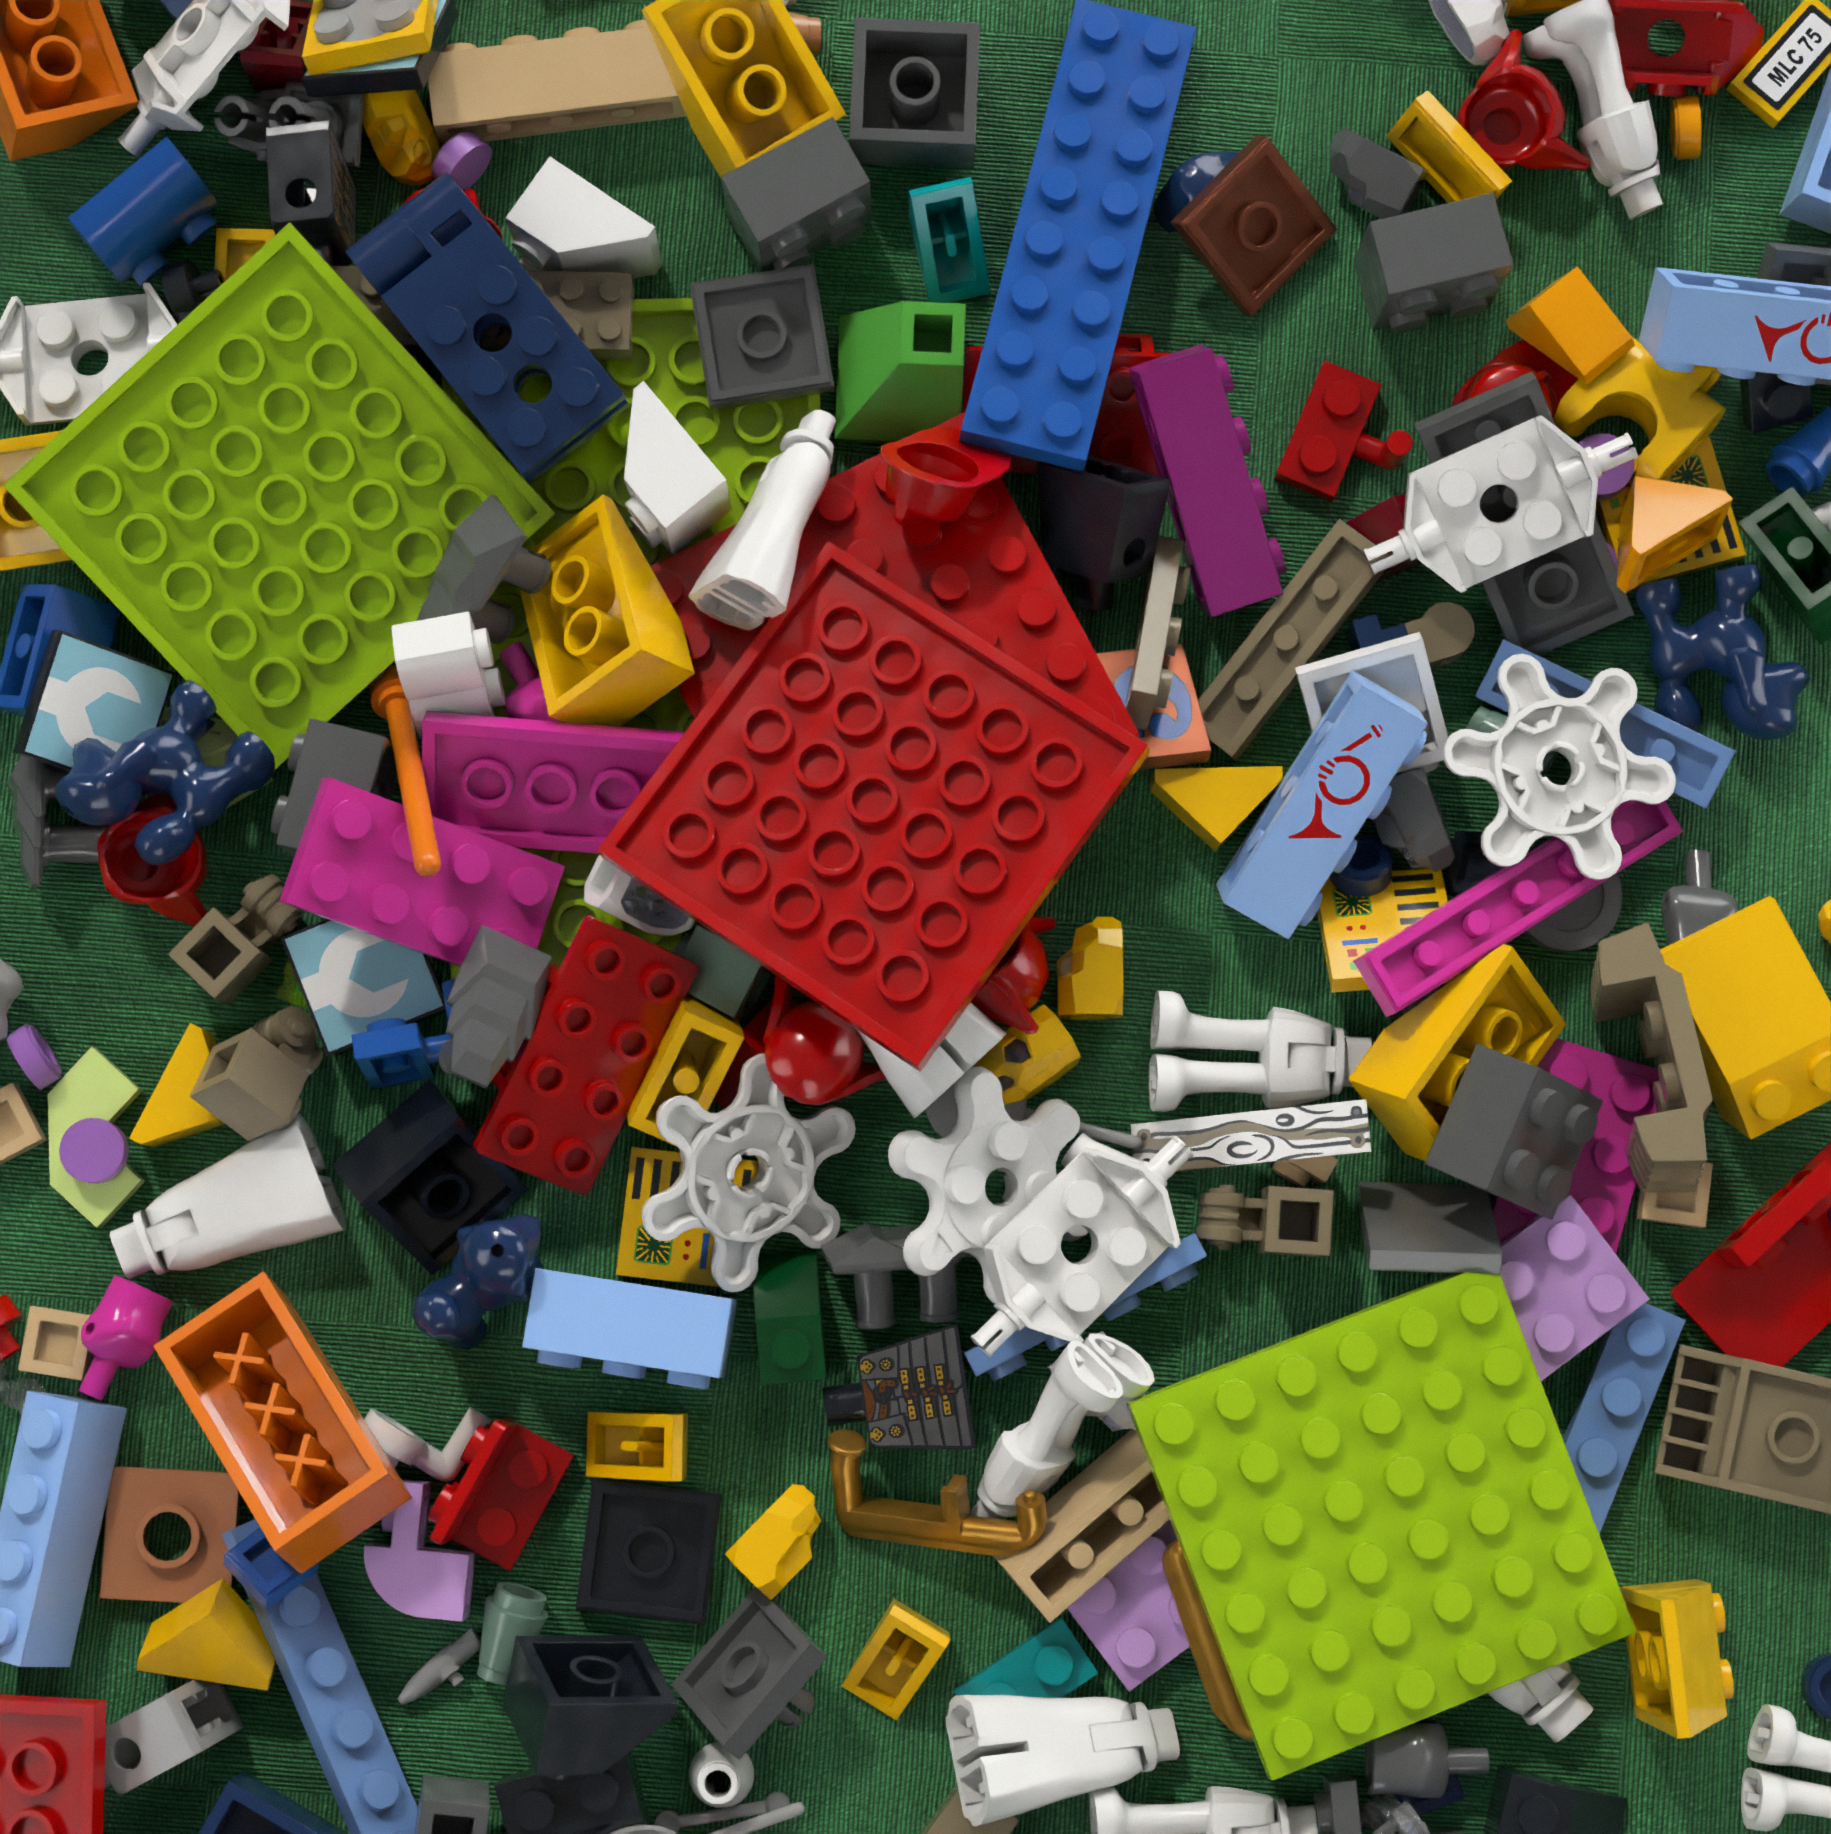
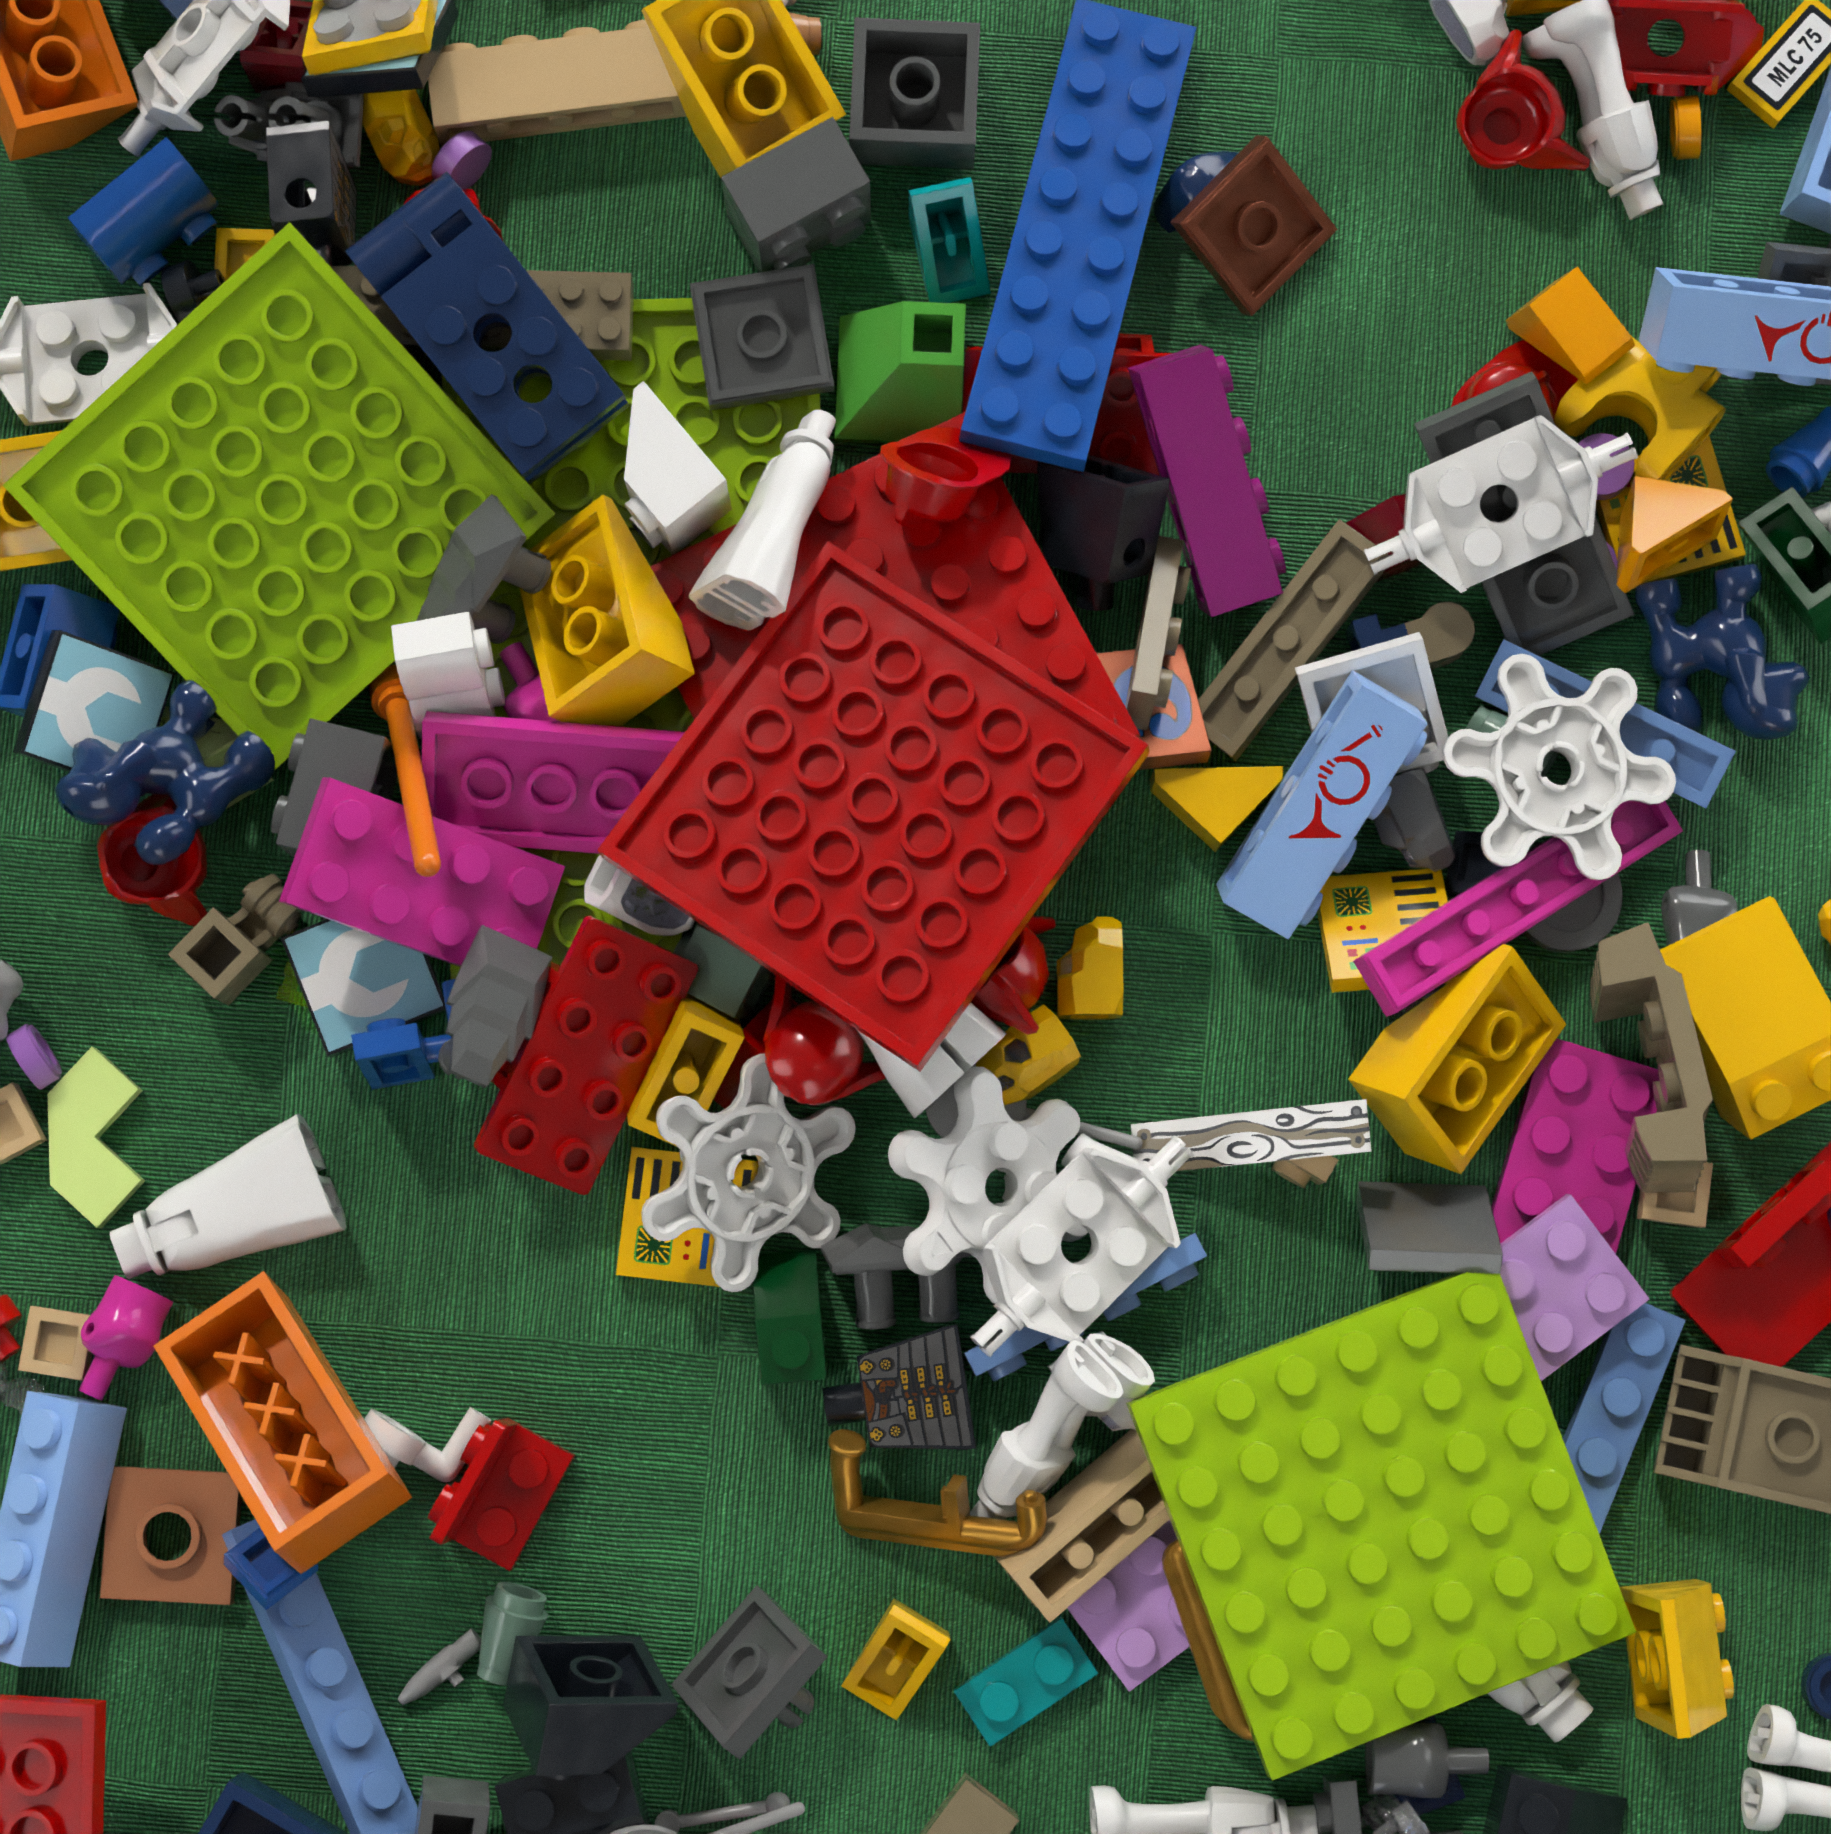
dark grey connector [6,756,108,890] -> none
medium lavender tile [59,1118,129,1184] -> none
light grey torso [104,1679,244,1796] -> none
yellow slope [129,1023,225,1148] -> none
yellow slope [136,1578,277,1691] -> none
dark tan brick [190,1006,324,1141] -> none
black slope [332,1079,529,1275] -> none
lavender brick [364,1479,476,1622] -> none
dark blue animal [412,1214,544,1350] -> none
white slope [506,156,663,279] -> none
light blue brick [522,1268,738,1389] -> none
black tile [576,1478,722,1625] -> none
yellow slope [586,1412,688,1482] -> none
white cone [689,1742,754,1808] -> none
yellow rock [725,1484,821,1600] -> none
white piece [946,1695,1180,1826] -> none
white piece [1149,990,1372,1112] -> none
dark tan brick [1196,1185,1334,1258] -> none
red plate [1274,360,1413,502] -> none
dark grey rock [1329,128,1429,219] -> none
dark blue tile [1329,835,1393,897] -> none
dark grey brick [1354,192,1513,333] -> none
yellow tile [1386,90,1512,203] -> none
dark grey brick [1425,1044,1603,1220] -> none
black plate [1740,372,1813,434] -> none

